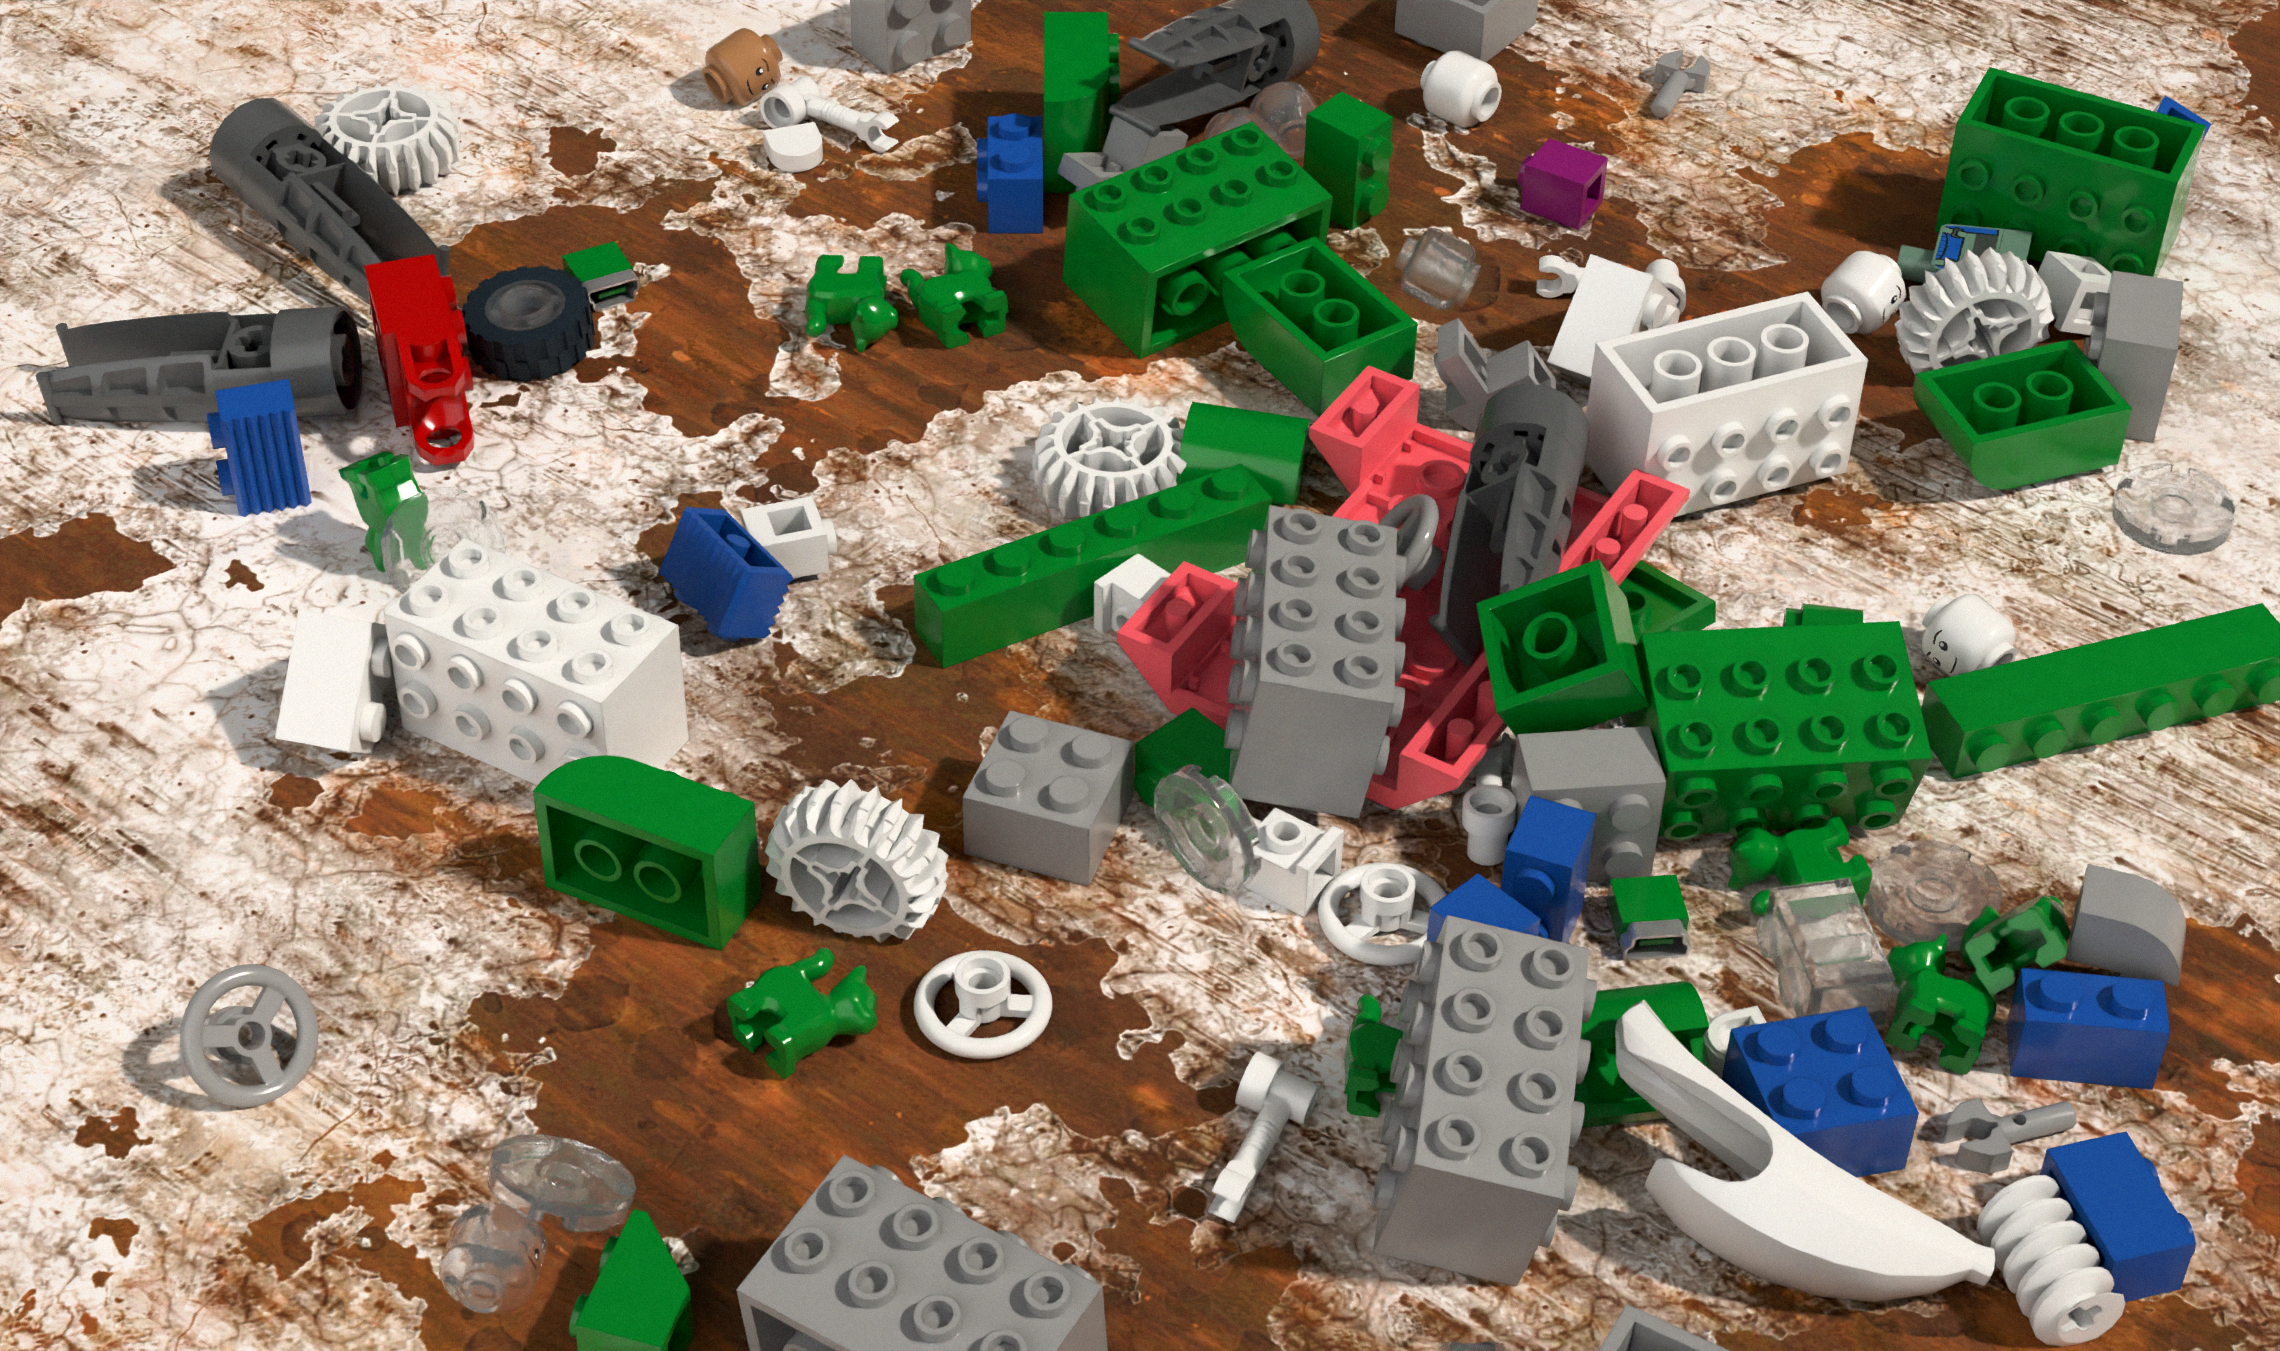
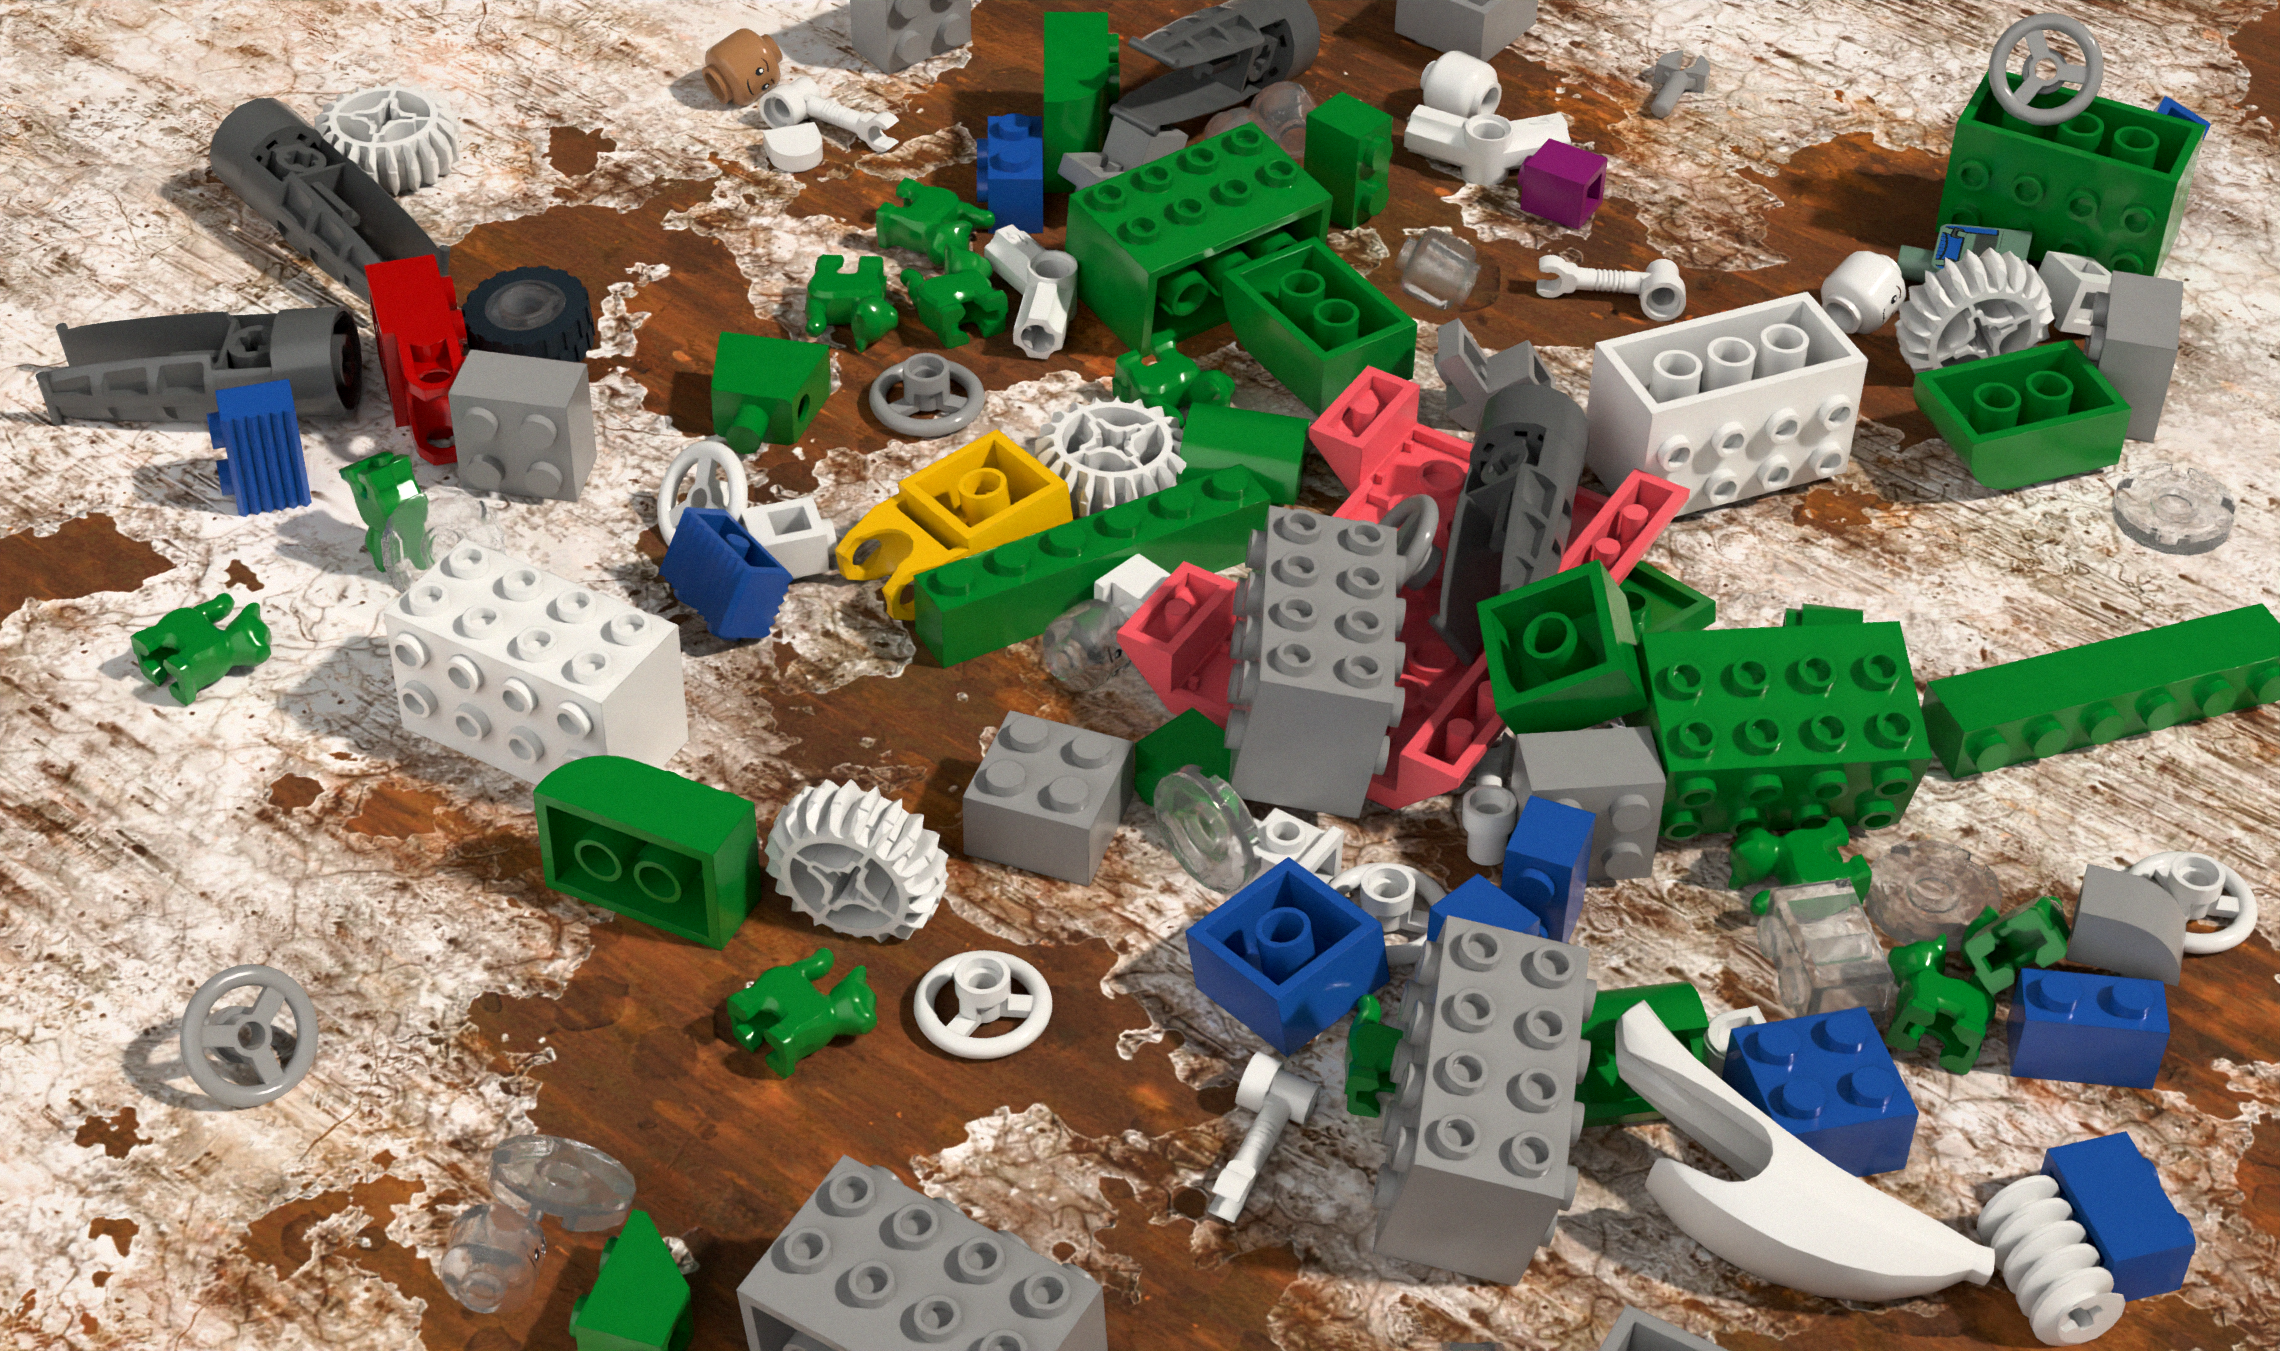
white brick [275,609,397,754] -> none
piece [562,241,640,312] -> none
white brick [1547,254,1680,383] -> none
green piece [1606,875,1691,961] -> none
white head [1921,594,2017,677] -> none
light grey bar [1942,1098,2077,1174] -> none
none -> green animal [130,592,272,706]
none -> light grey brick [448,349,597,502]
none -> white piece [657,441,748,546]
none -> green torso [711,331,831,454]
none -> yellow brick [835,429,1073,621]
none -> light grey piece [869,353,985,437]
none -> green animal [876,177,995,267]
none -> white piece [984,224,1078,359]
none -> clear head [1043,599,1132,691]
none -> green animal [1112,336,1235,429]
none -> blue brick [1185,857,1390,1058]
none -> white piece [1404,104,1571,186]
none -> light grey piece [1989,13,2104,126]
none -> white piece [2127,851,2258,954]

